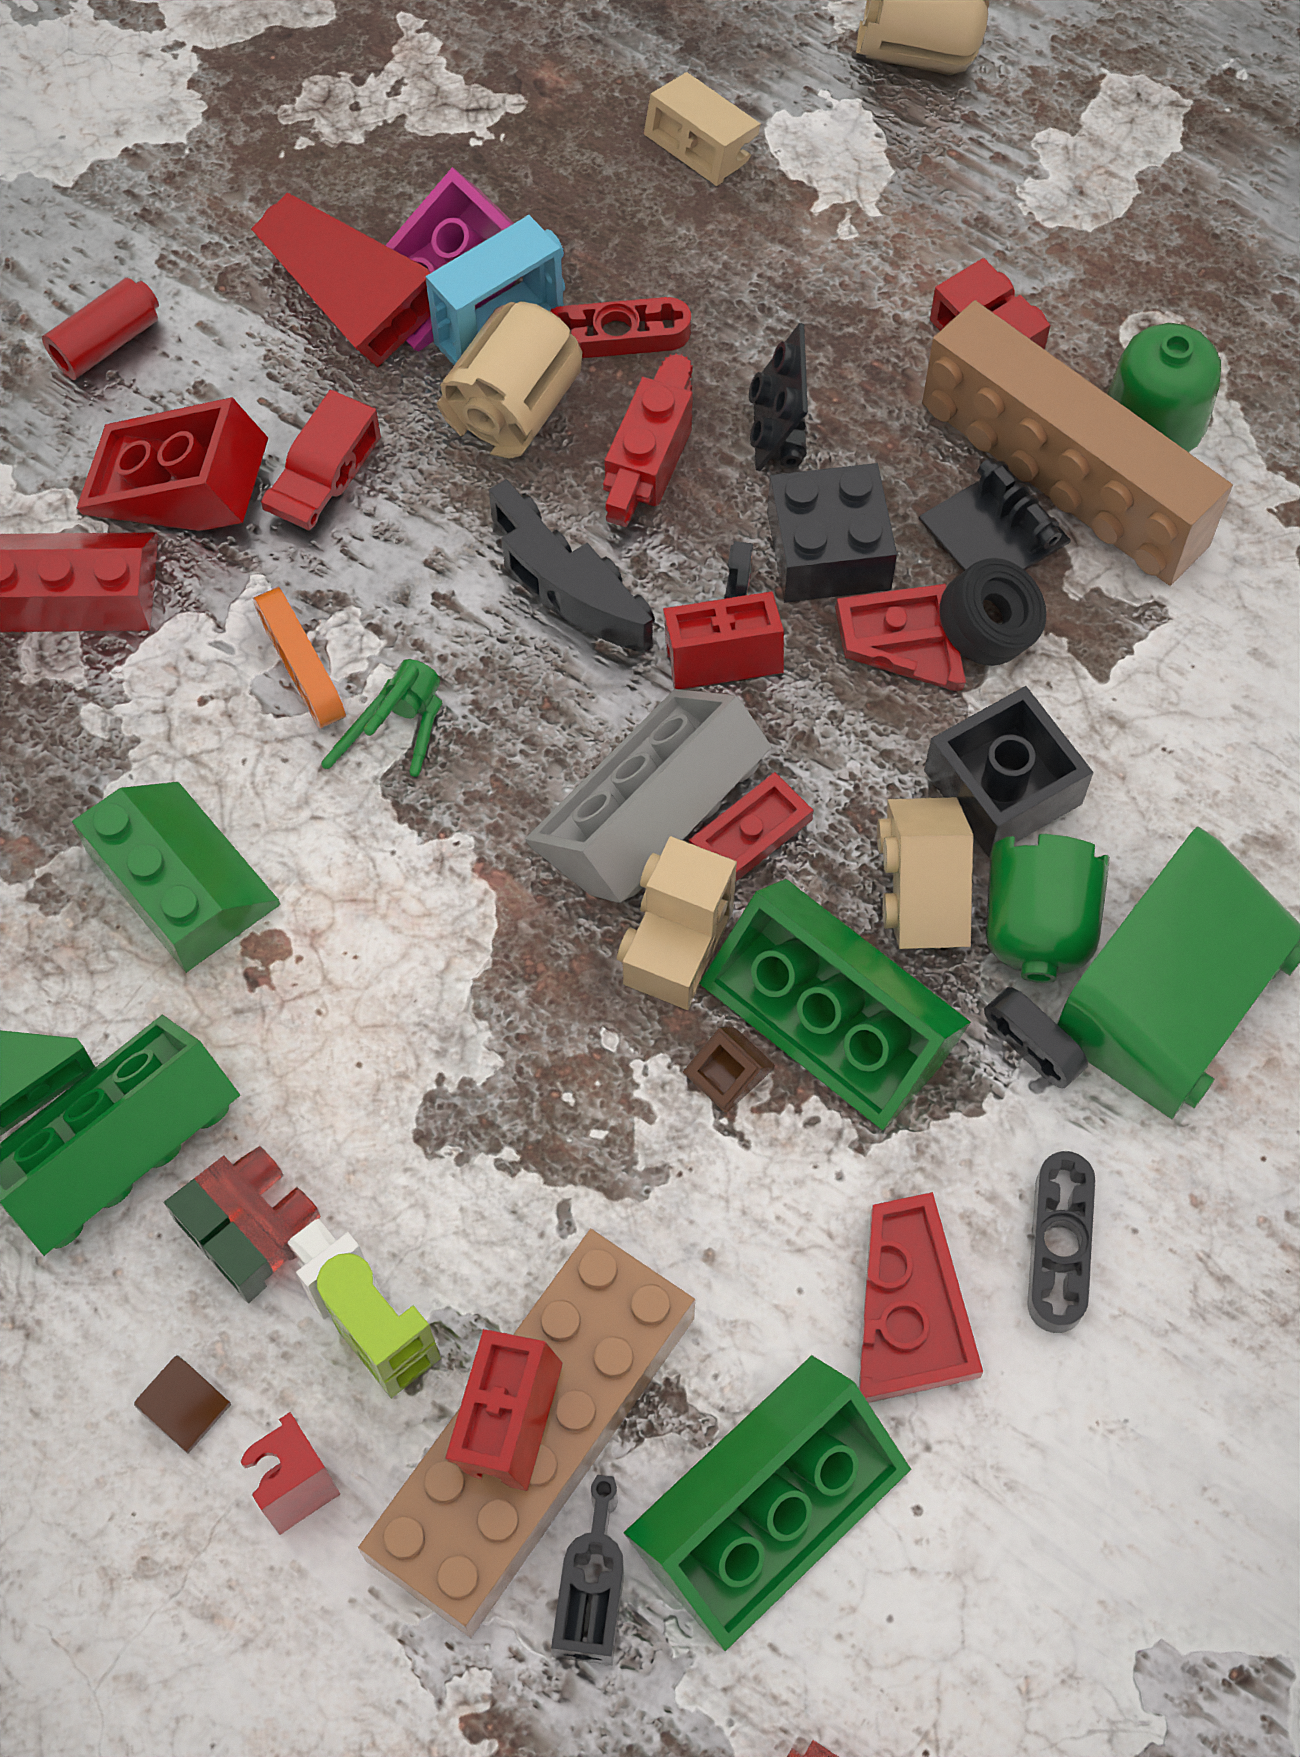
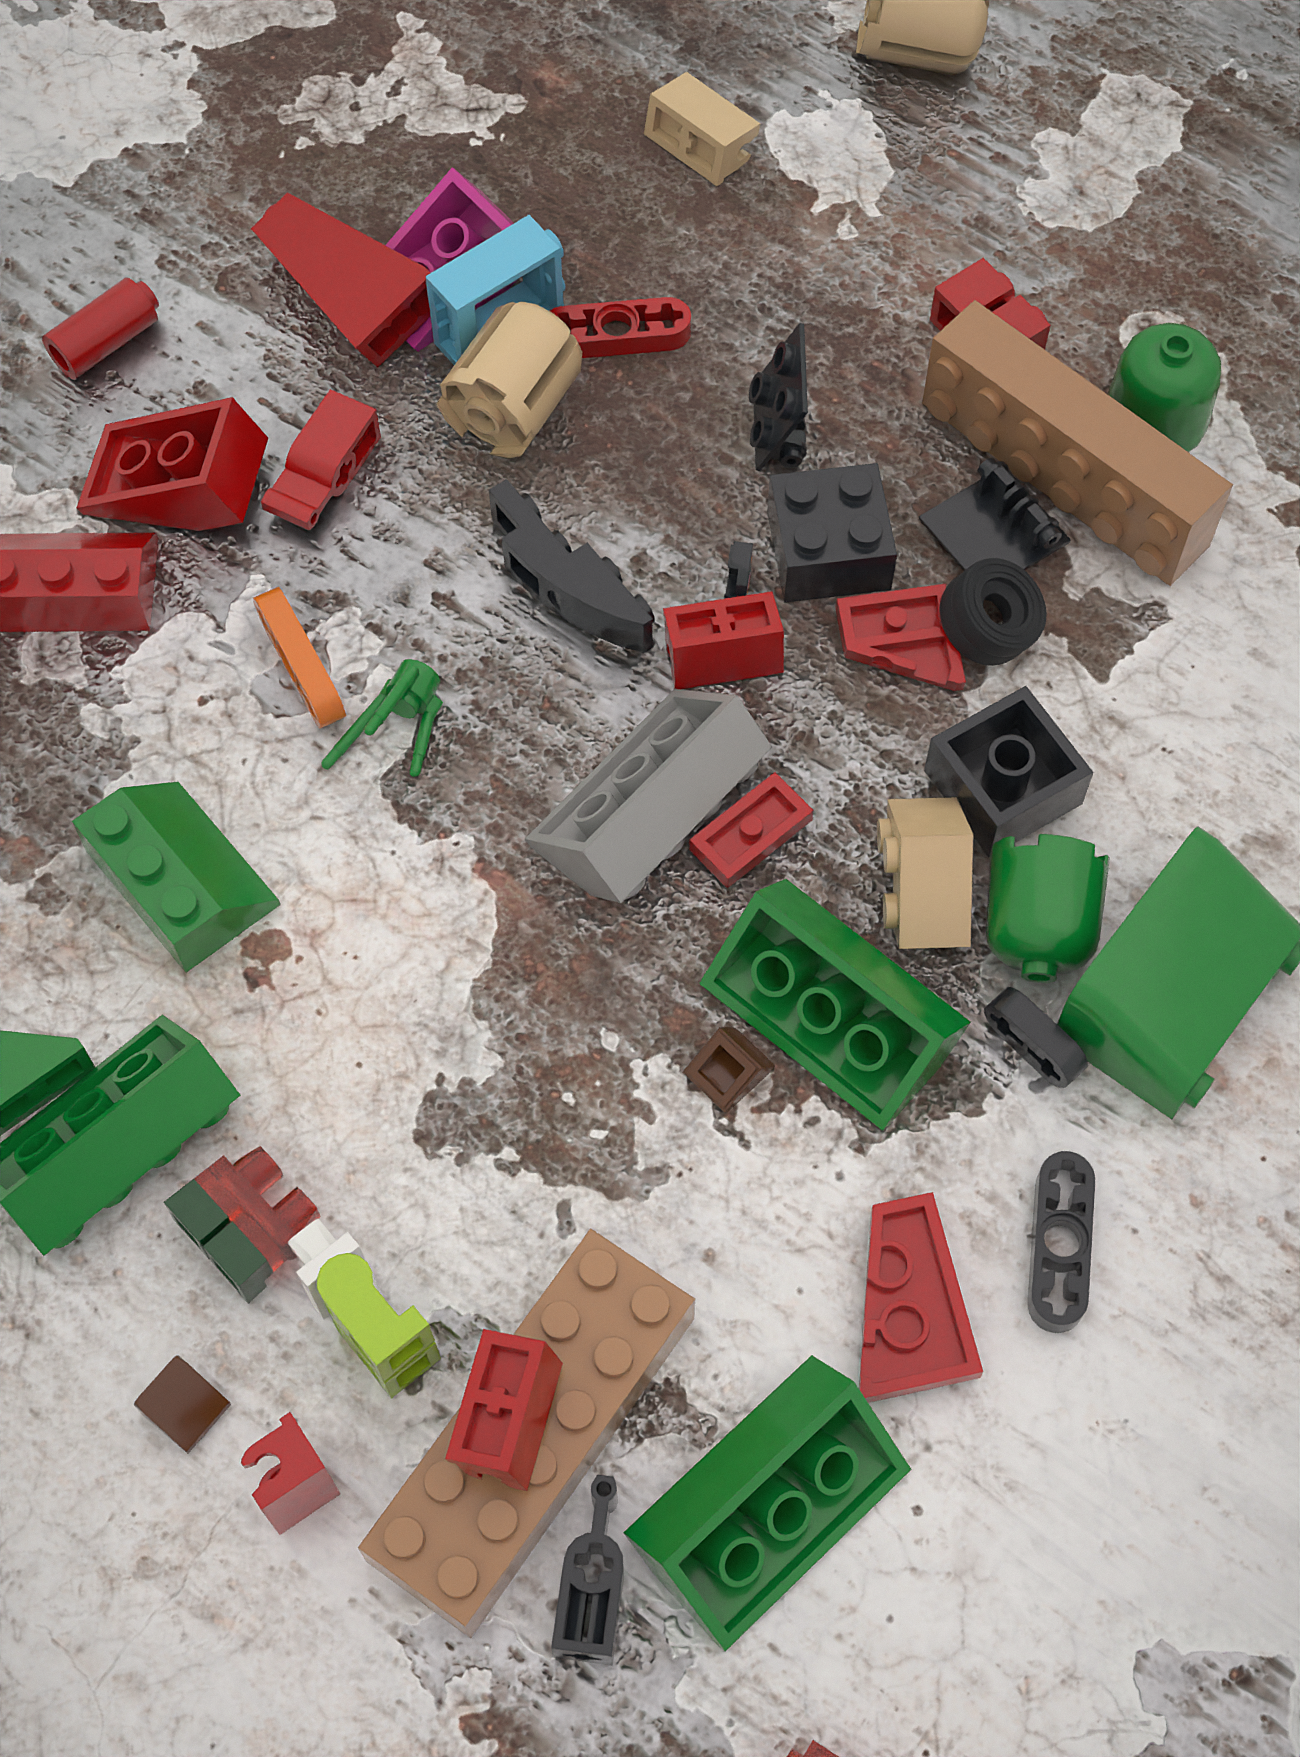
red hinge [603,353,693,528] -> none
tan brick [617,836,737,1010] -> none

